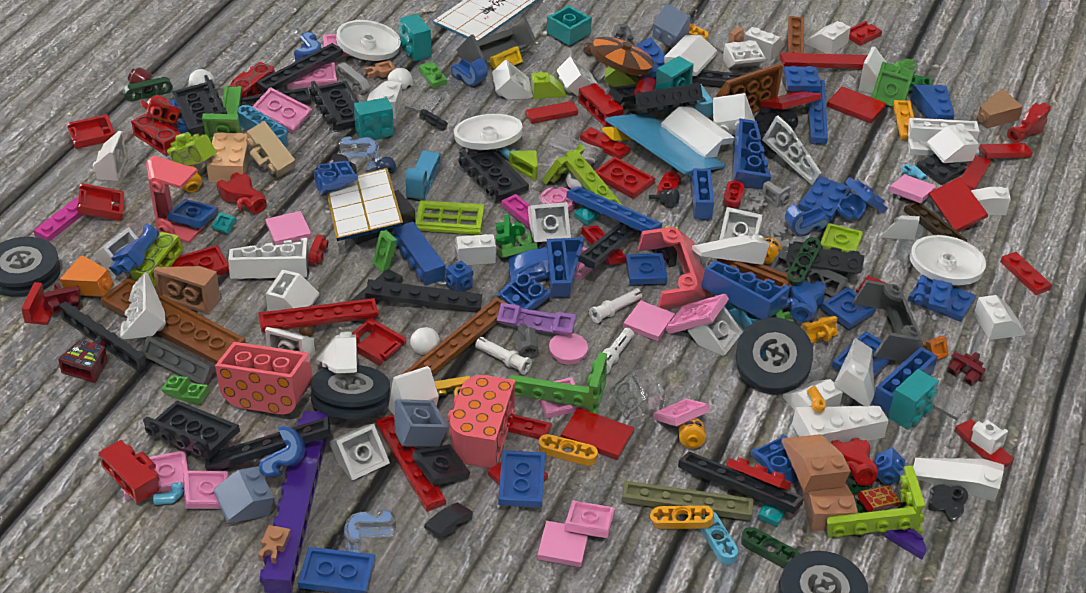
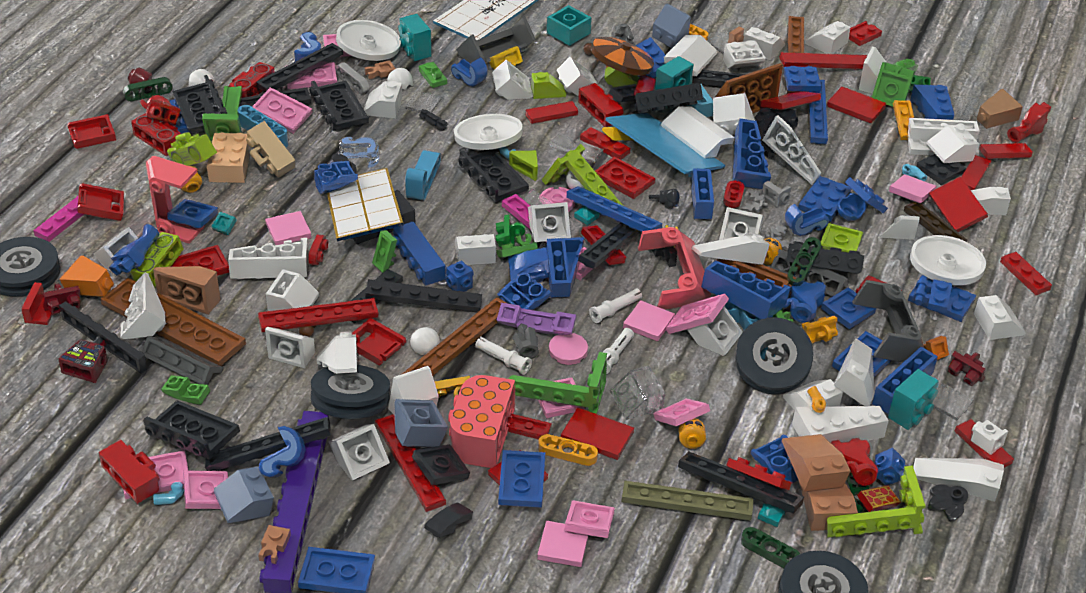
white slope [93,131,127,181] -> none
coral brick [215,342,313,415] -> none
red hips [216,172,266,214] -> none
clear animal [344,510,396,553] -> none
teal brick [354,97,394,140] -> none
dark blue piece [366,156,396,173] -> none
lime piece [415,200,484,235] -> none
blue plate [626,253,668,285] -> none
light orange beam [650,506,715,529] -> none
red plate [657,171,681,195] -> none
medium azure beam [700,511,738,565] -> none
dark purple tile [884,528,927,560] -> none

